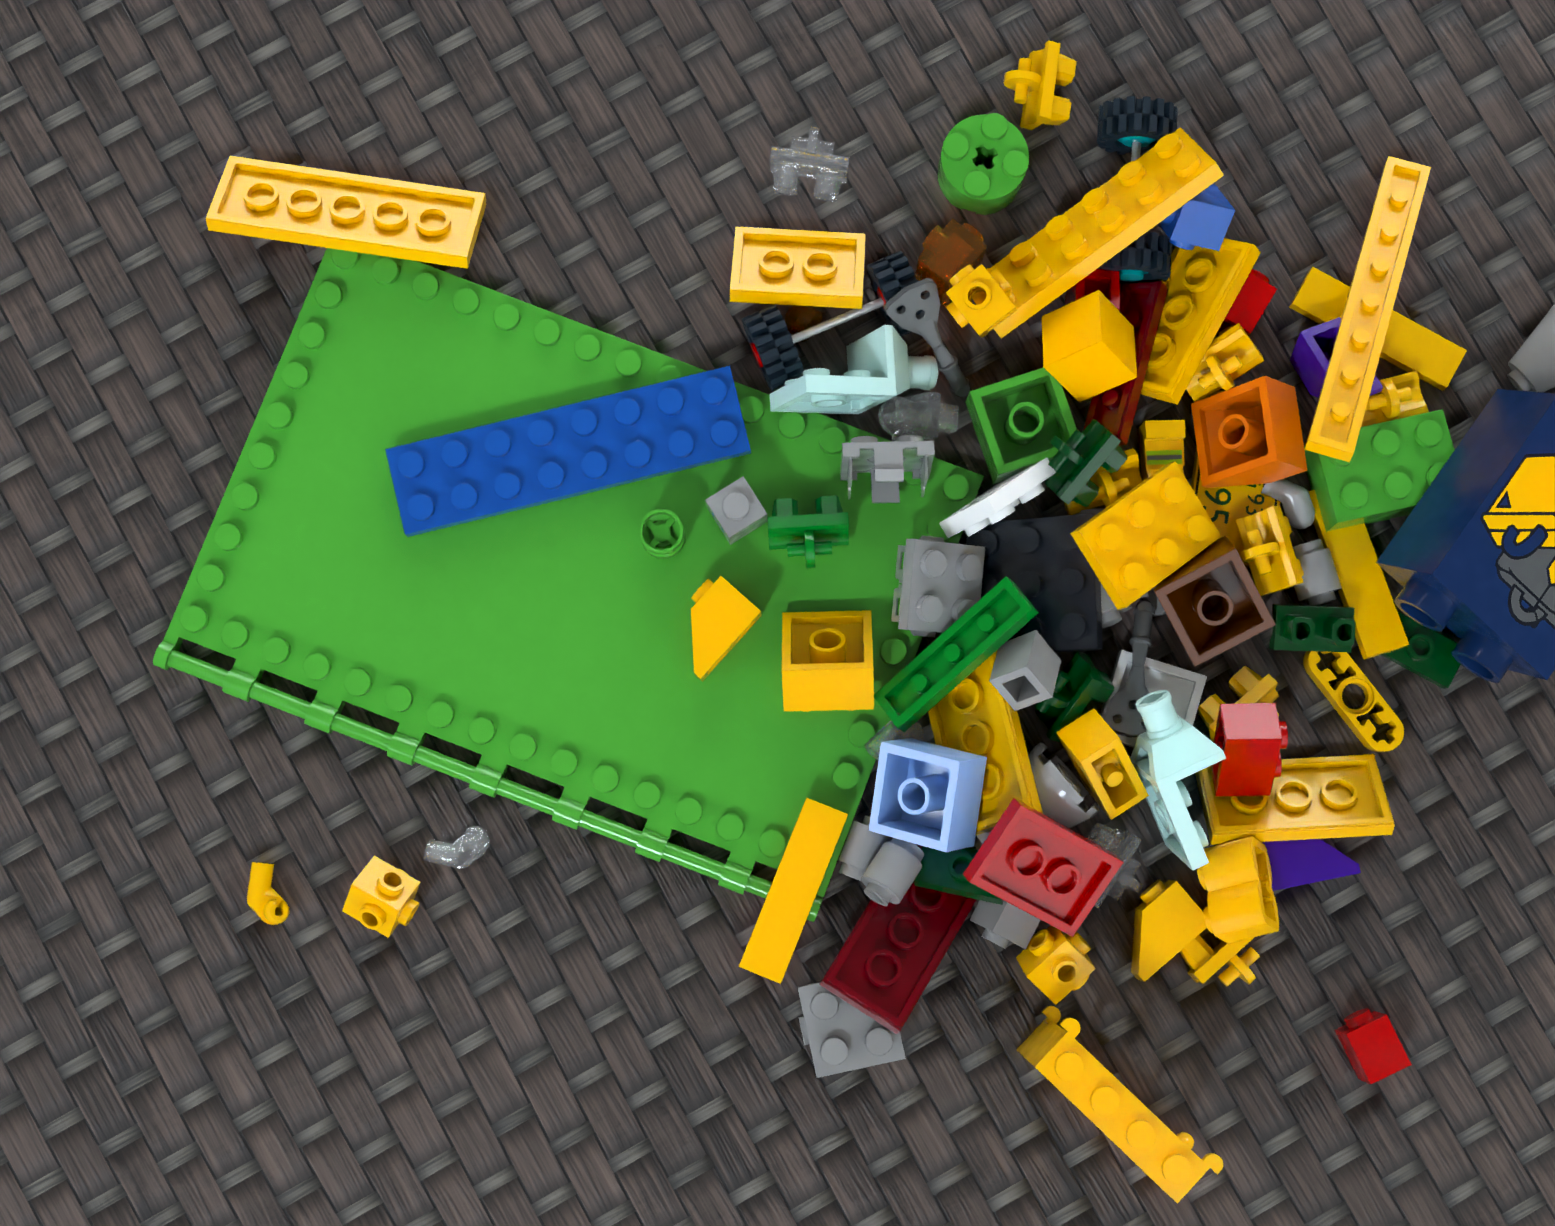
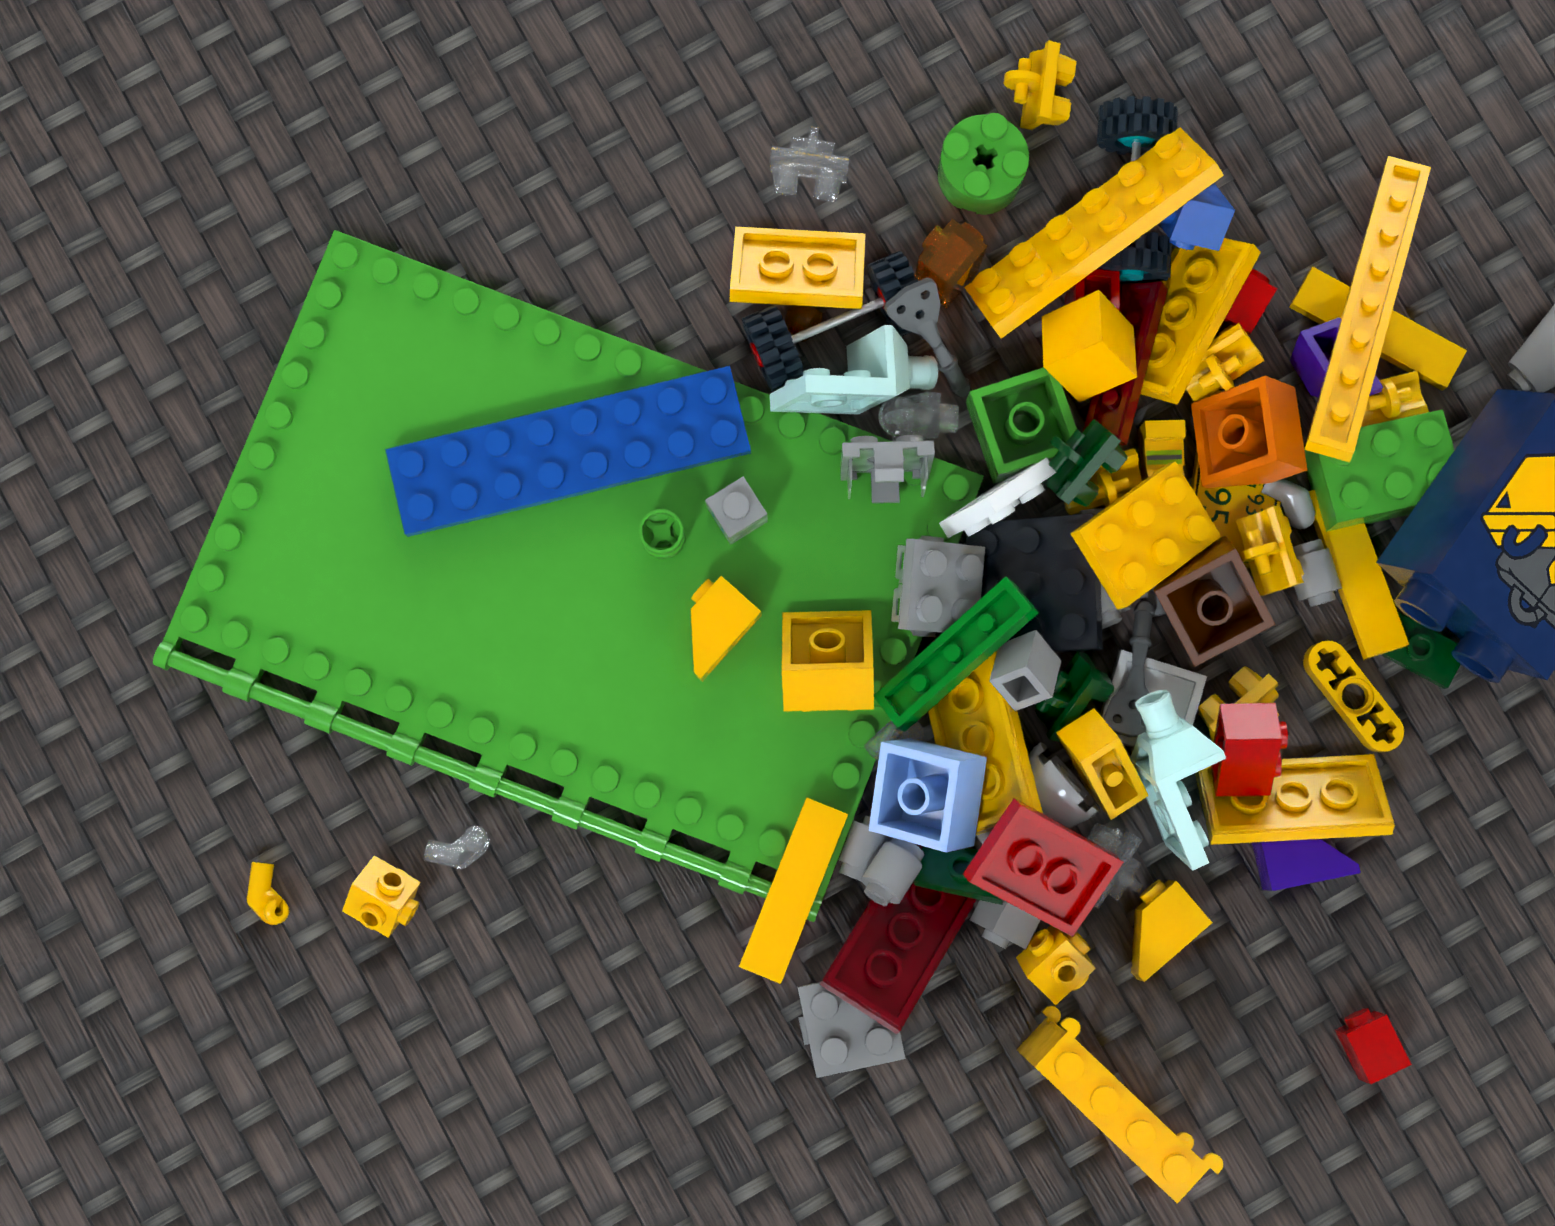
yellow plate [206,156,486,269] -> none
green hips [767,495,849,569] -> none
yellow brick [946,264,1017,338] -> none
yellow hips [1180,935,1260,987] -> none
yellow brick [1197,836,1279,943] -> none
dark green hips [1269,604,1356,652] -> none

